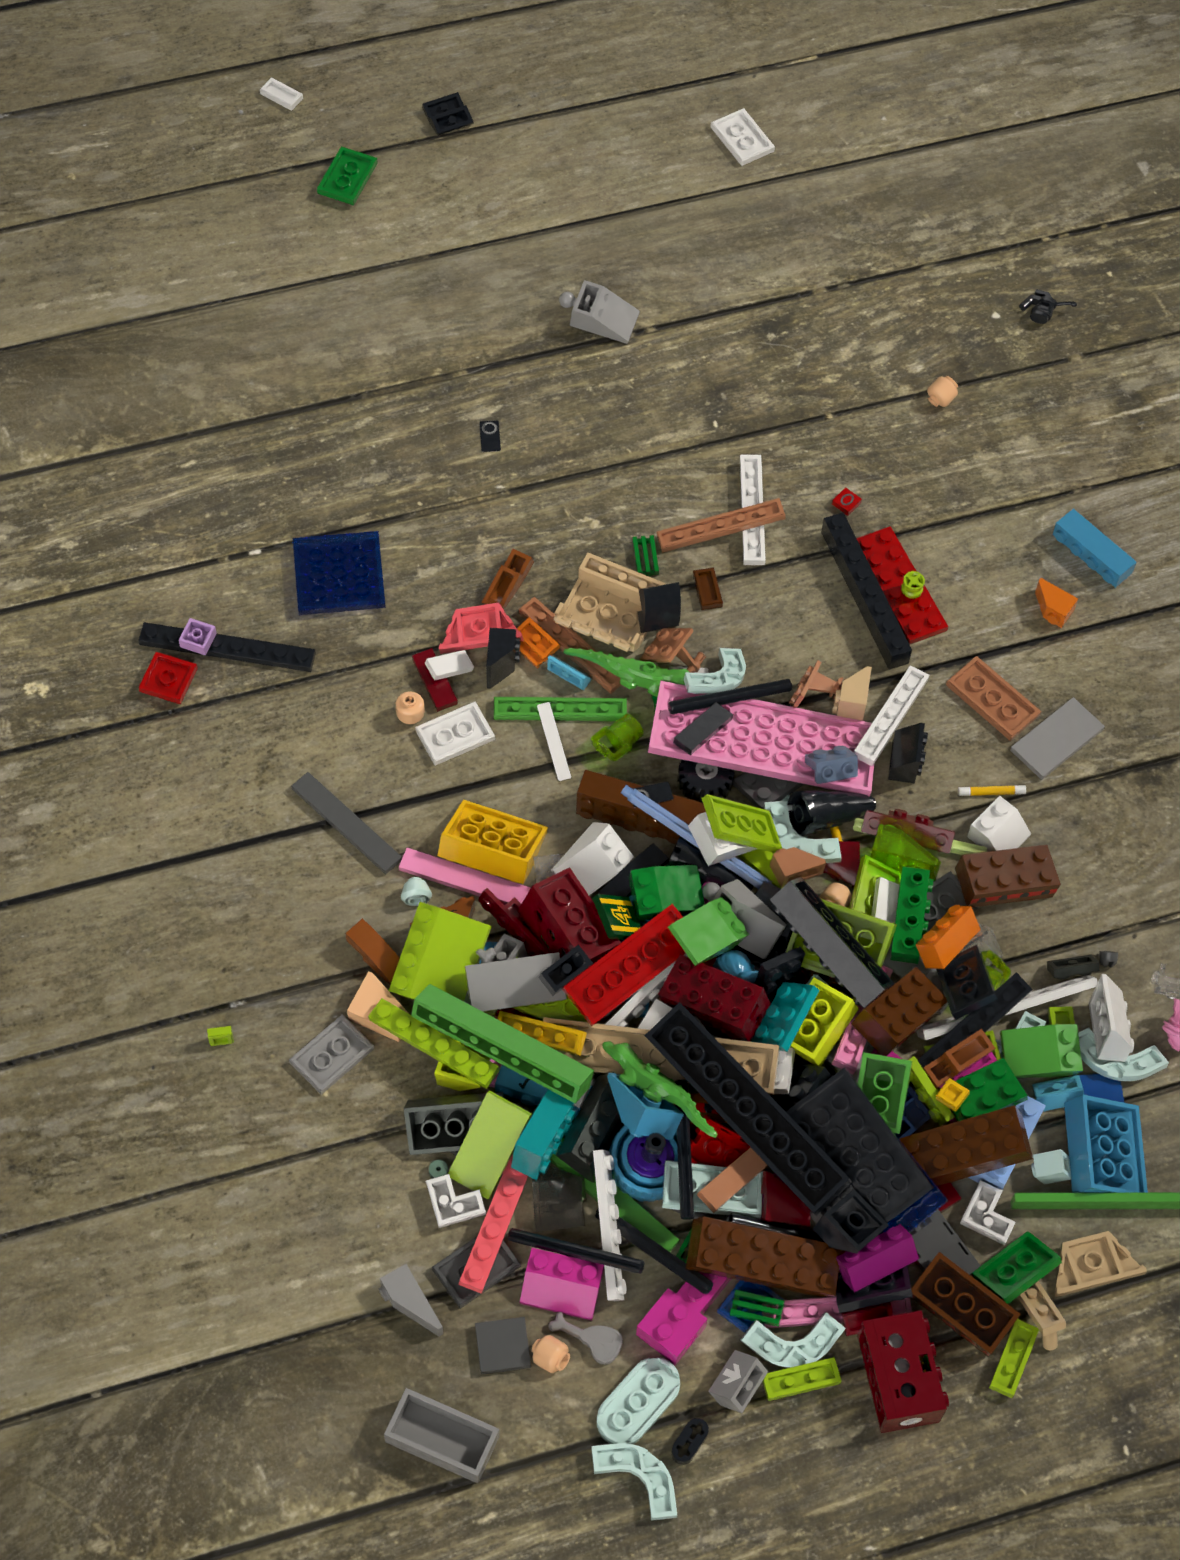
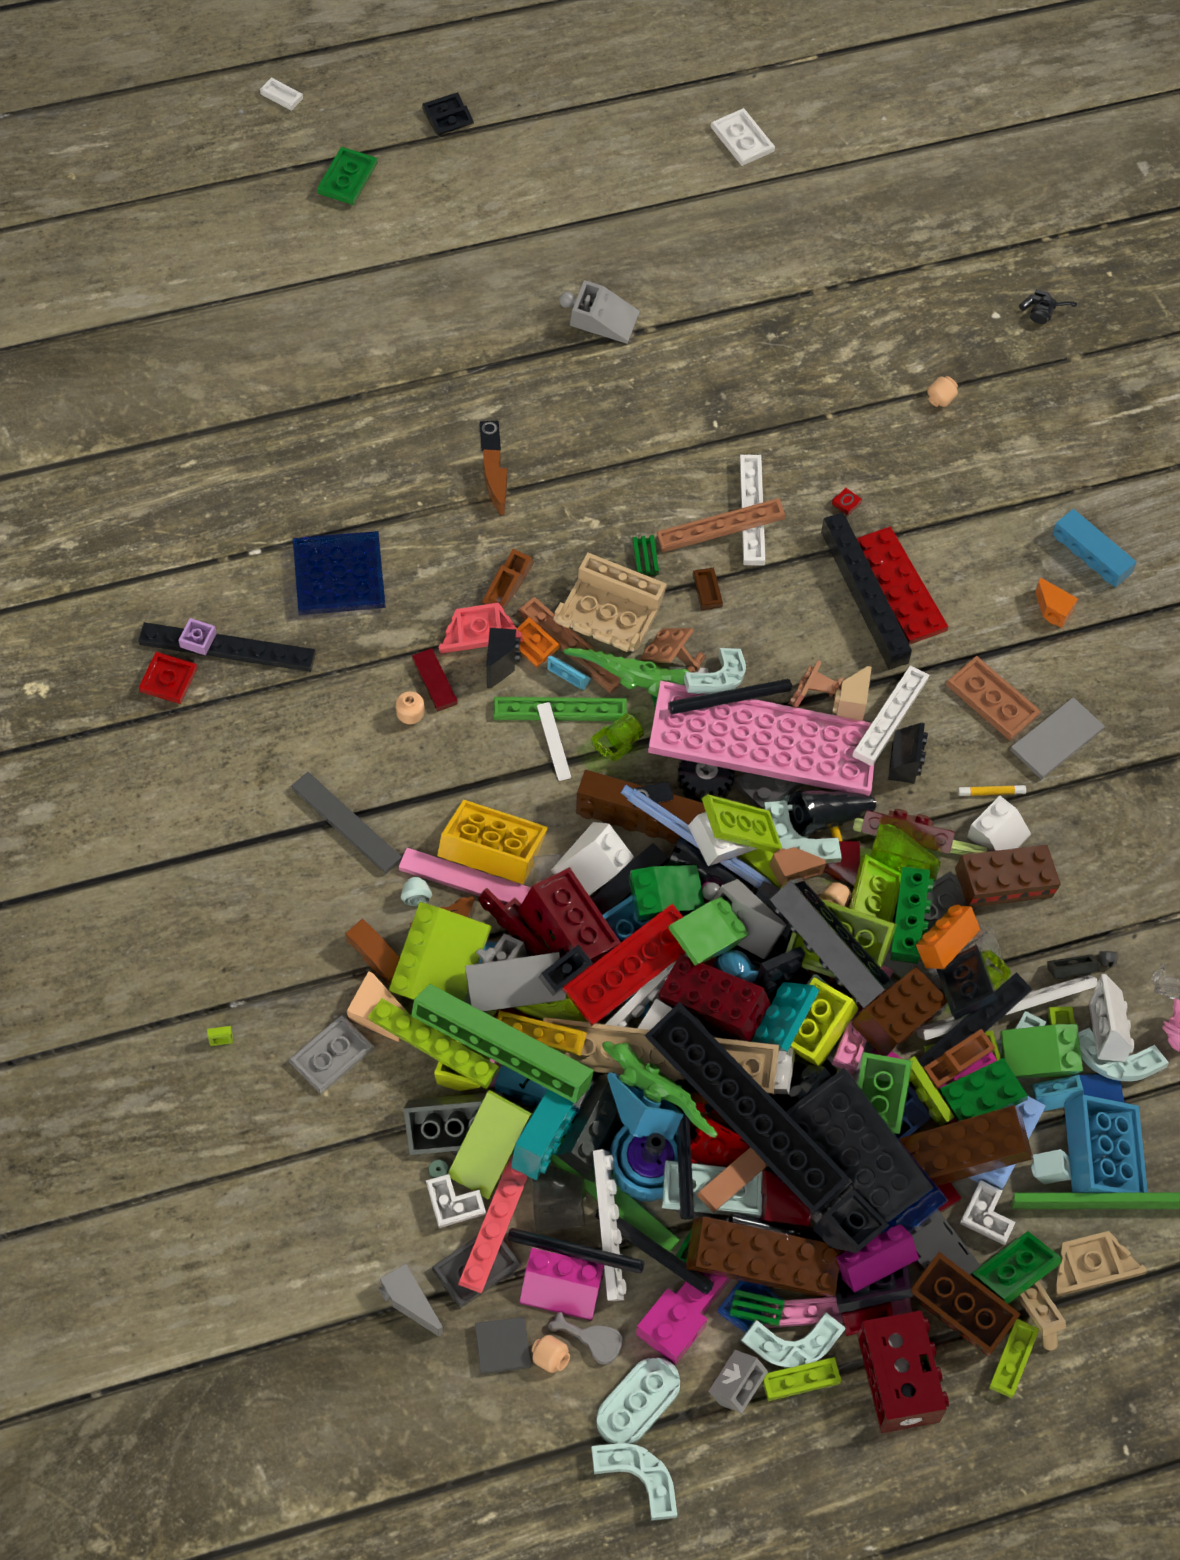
light grey piece [384,1388,500,1483] -> none
white tile [415,701,495,766] -> none
white tile [425,650,474,680] -> none
dark green tile [592,894,641,940] -> none
black slope [637,582,681,633] -> none
black beam [671,1418,709,1465] -> none
black tile [673,703,733,756] -> none
sand blue bracket [805,746,858,784] -> none
white tile [871,877,900,923] -> none
lime wheel [901,571,925,599] -> none
yellow tile [936,1078,970,1112] -> none
none -> dark orange slope [483,449,507,515]

